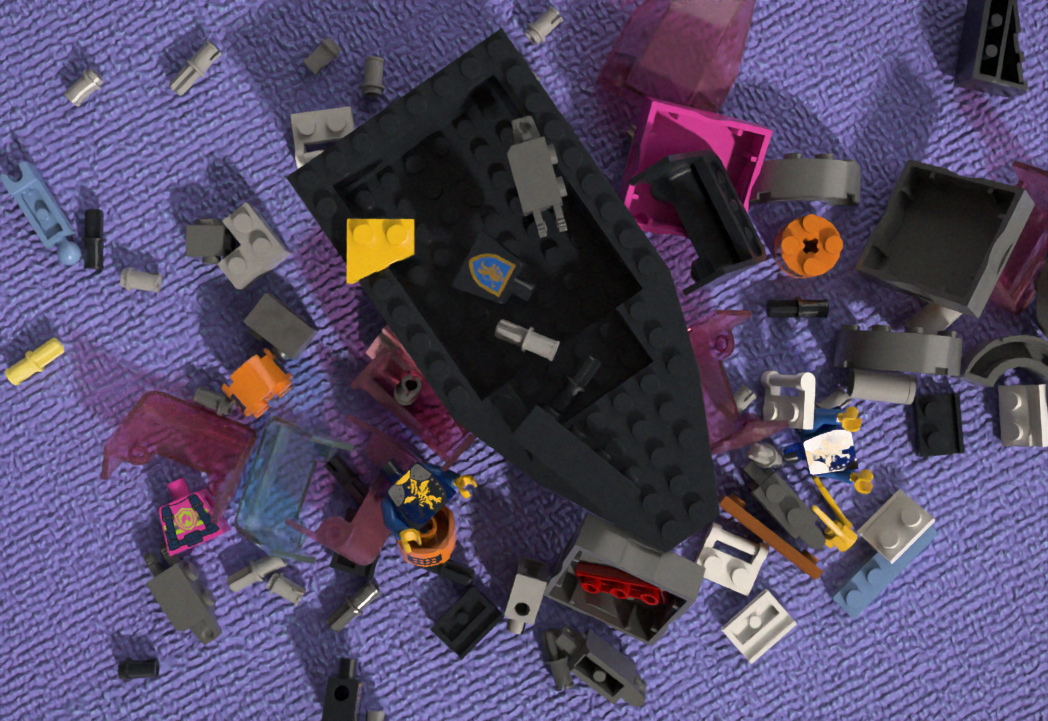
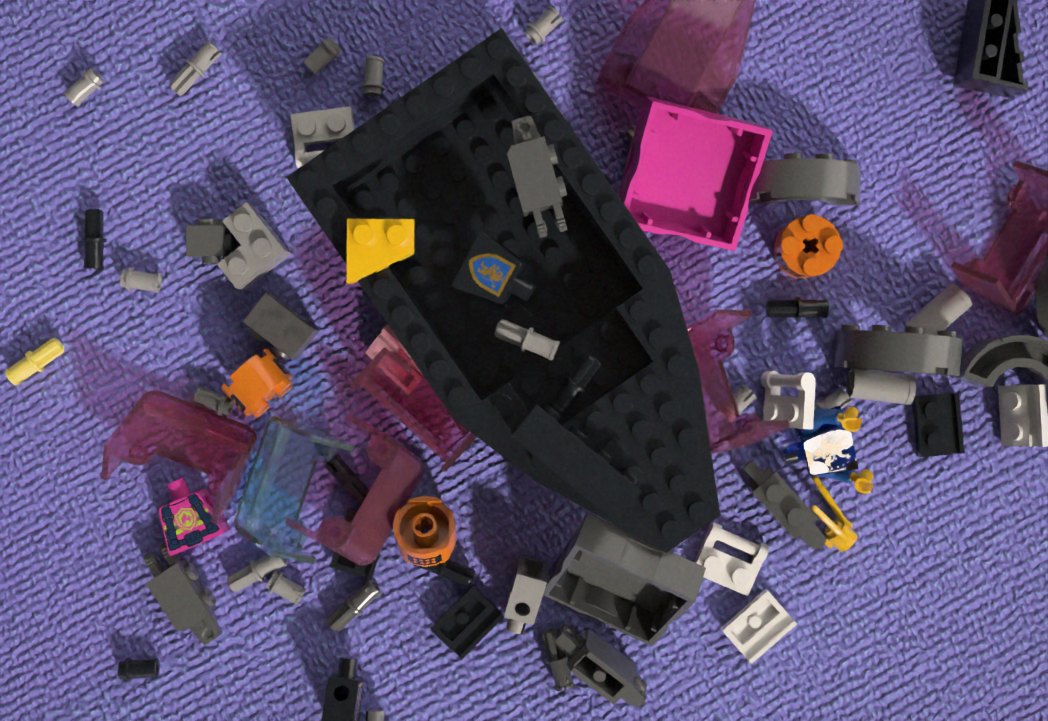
medium blue plate [0,161,82,265] -> none
torso [379,458,478,553] -> none
dark grey pin [393,375,422,405] -> none
red tile [575,562,672,605] -> none
black windscreen [629,149,766,296] -> none
dark orange plate [718,493,823,580] -> none
light grey axle [746,442,784,469] -> none
medium blue plate [830,526,939,619] -> none
dark grey tile [854,159,1035,319] -> none
white plate [857,489,935,564] -> none

